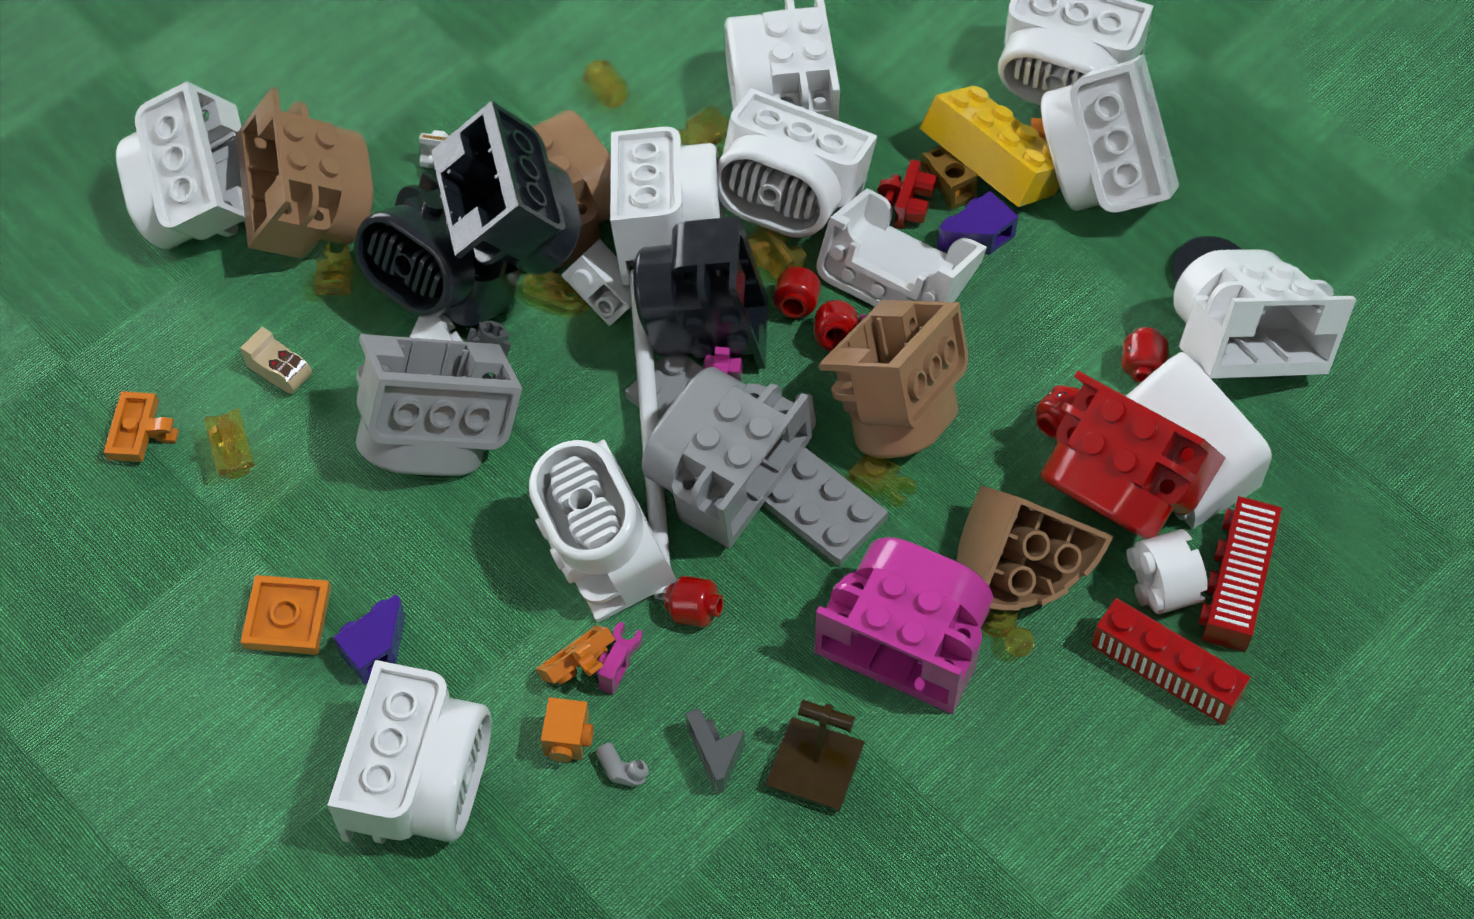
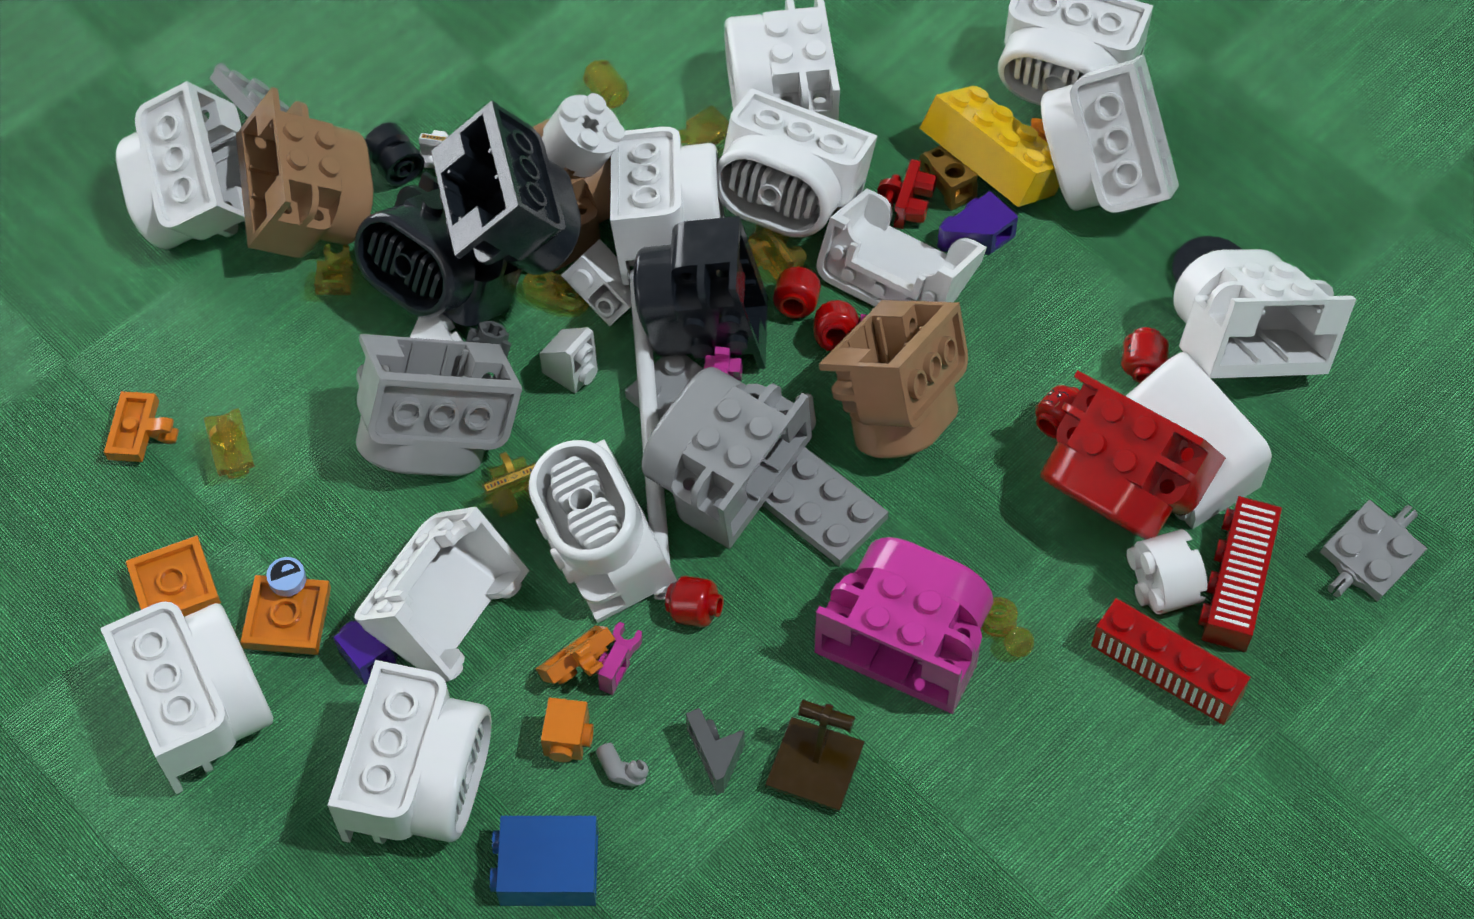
tan leg [240,327,313,394] -> none
clear yellow plate [849,454,917,508] -> none
medium nougat brick [956,485,1113,610] -> none
none -> white brick [100,602,273,794]
none -> orange plate [125,536,221,616]
none -> light grey plate [209,63,289,118]
none -> light blue tile [266,557,306,596]
none -> white windscreen [354,507,529,681]
none -> black wheel [365,122,425,186]
none -> clear yellow hips [482,452,537,517]
none -> blue brick [490,816,599,906]
none -> white slope [539,327,598,394]
none -> white brick [542,93,625,177]
none -> light grey plate [1320,500,1428,602]

